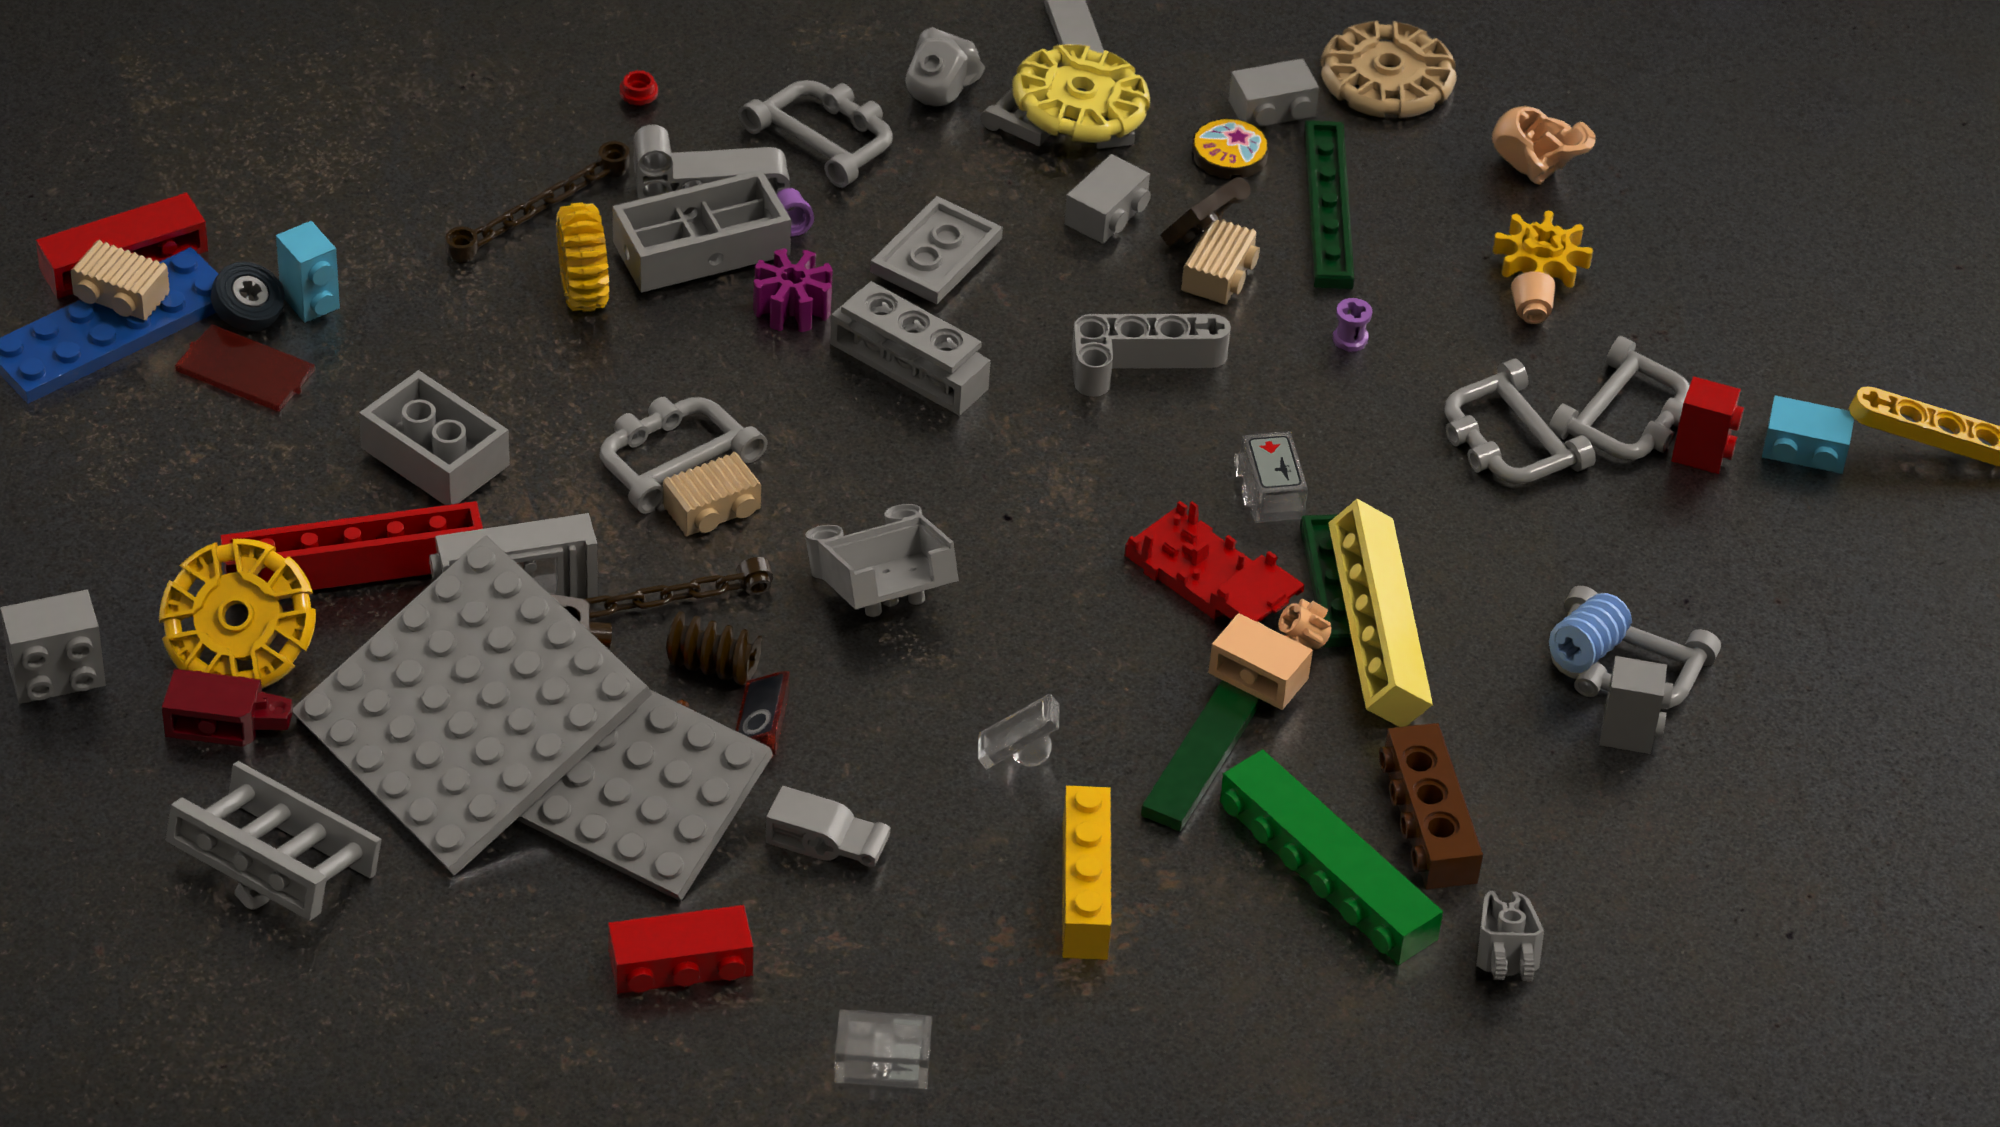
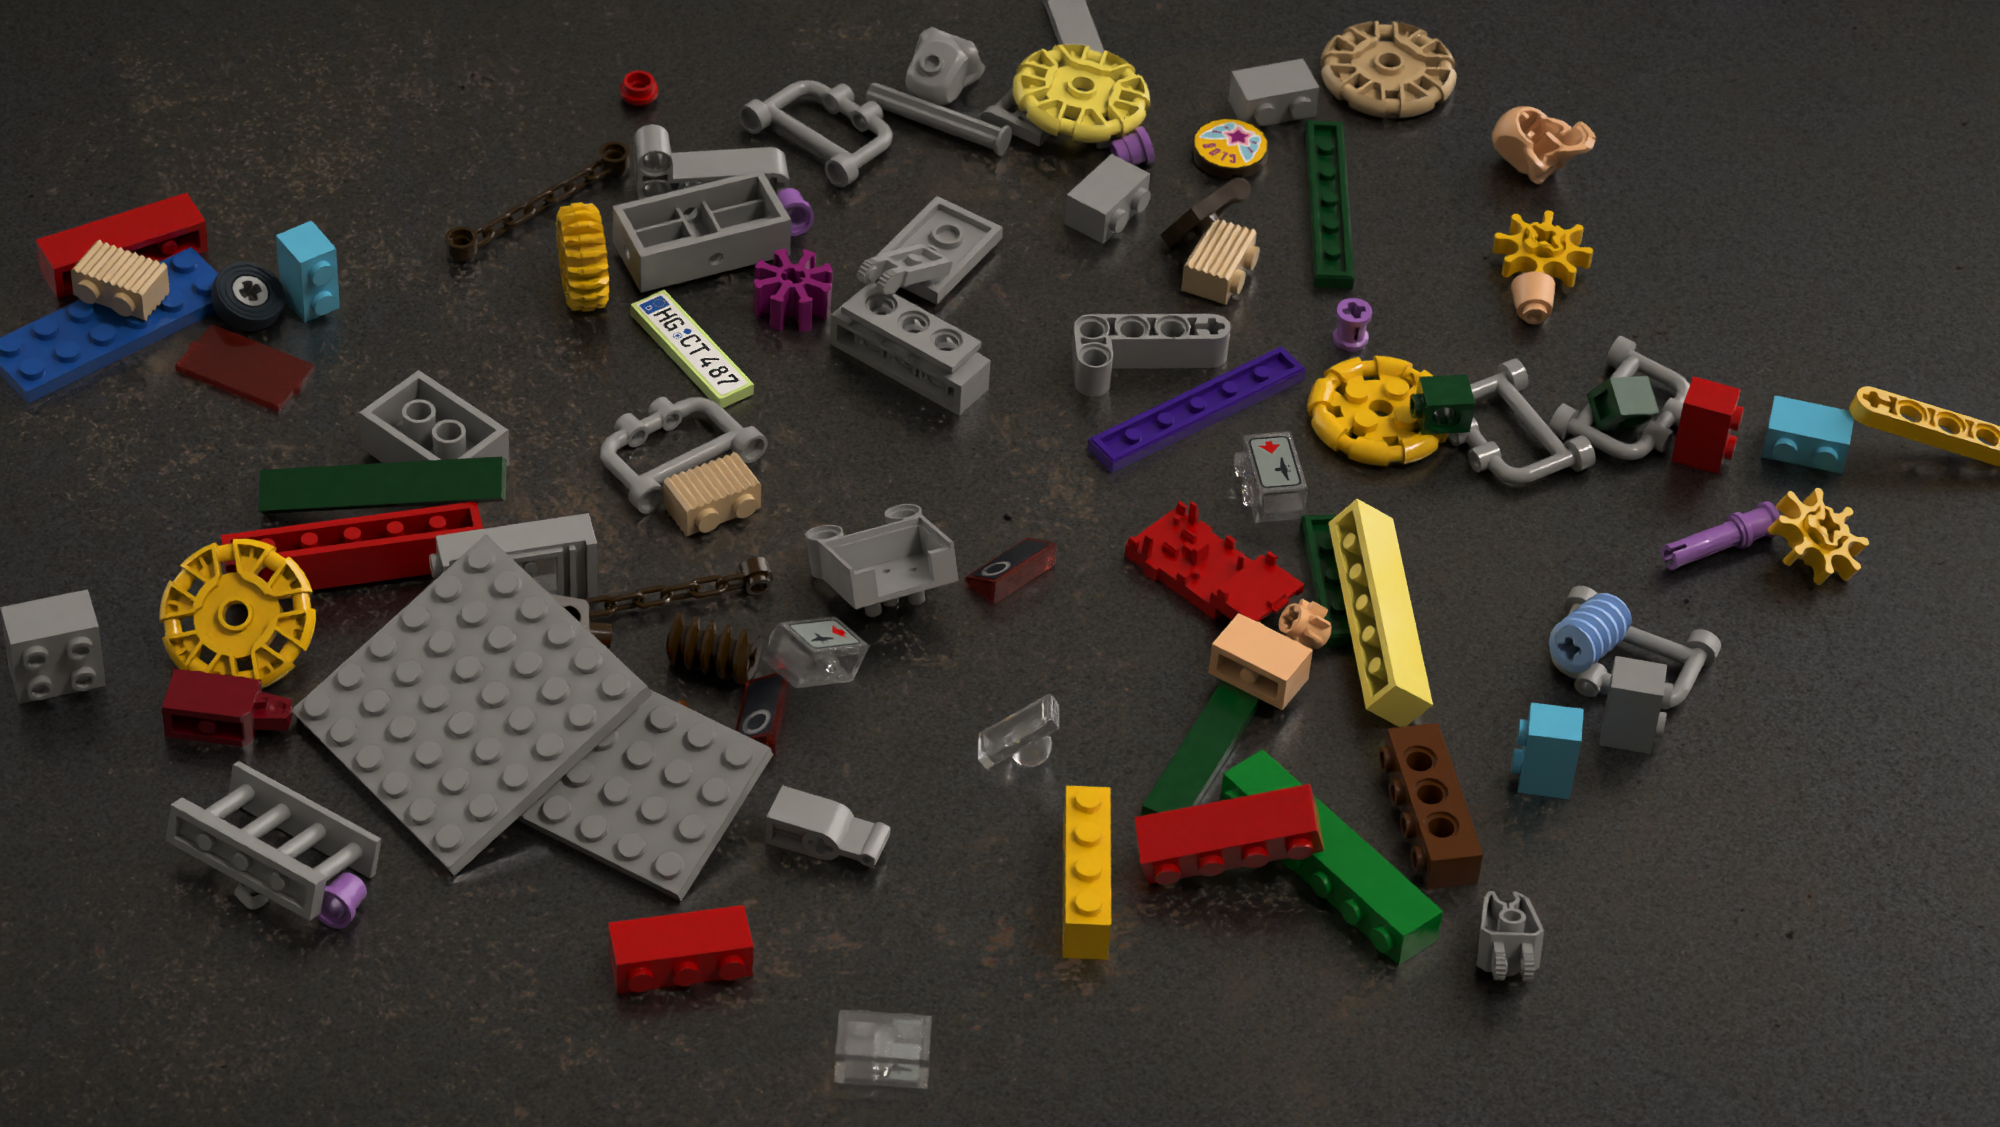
none -> dark green tile [258,456,507,514]
none -> medium lavender piece [317,873,367,929]
none -> tile [630,290,754,408]
none -> clear brick [762,616,869,688]
none -> light grey hinge [857,243,953,295]
none -> light grey axle [866,83,1012,156]
none -> clear red slope [965,537,1057,604]
none -> dark purple tile [1087,346,1306,473]
none -> medium lavender piece [1110,126,1155,166]
none -> red brick [1134,784,1324,885]
none -> yellow plate [1307,356,1450,466]
none -> dark green brick [1410,374,1476,435]
none -> medium azure brick [1511,702,1583,800]
none -> dark green brick [1586,376,1659,431]
none -> medium lavender pin [1661,501,1780,570]
none -> yellow gear [1768,488,1869,585]

